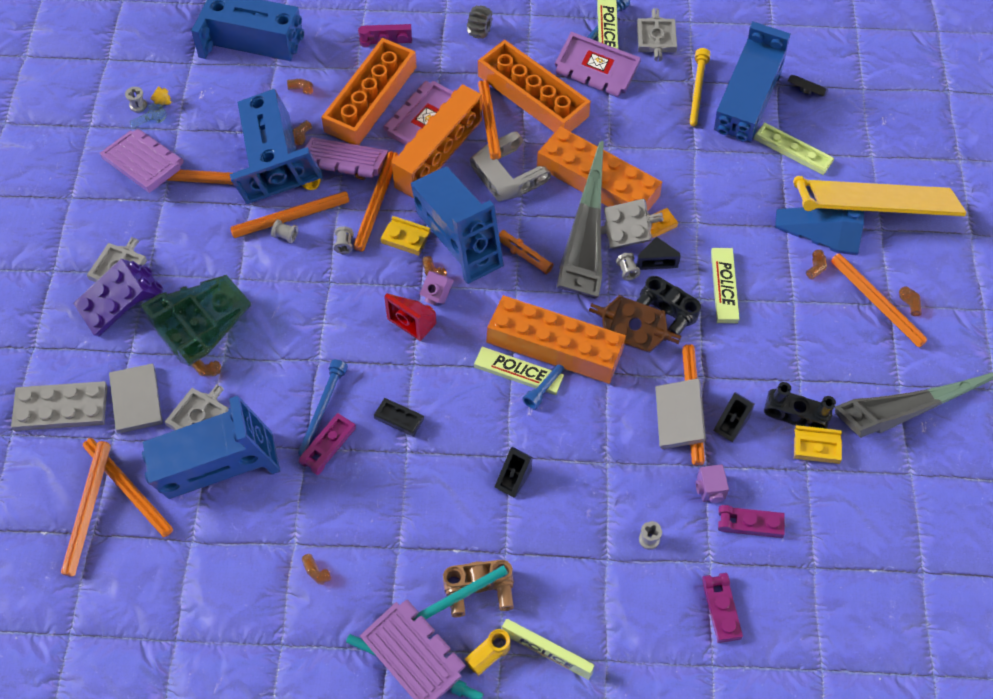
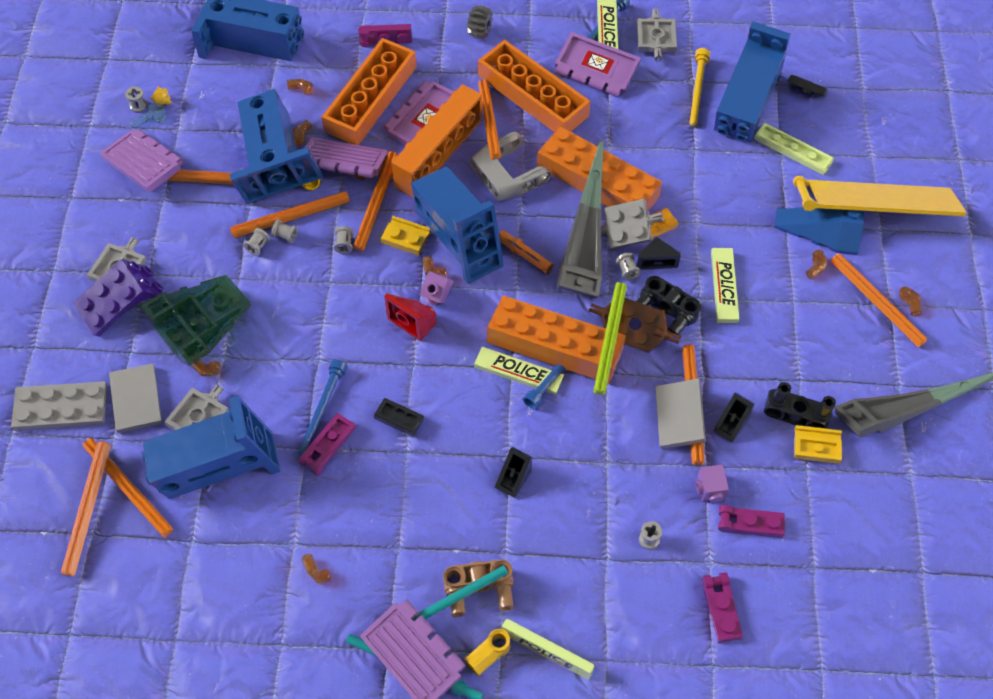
none -> light grey bush [244,228,271,256]
none -> lime axle [593,282,627,396]

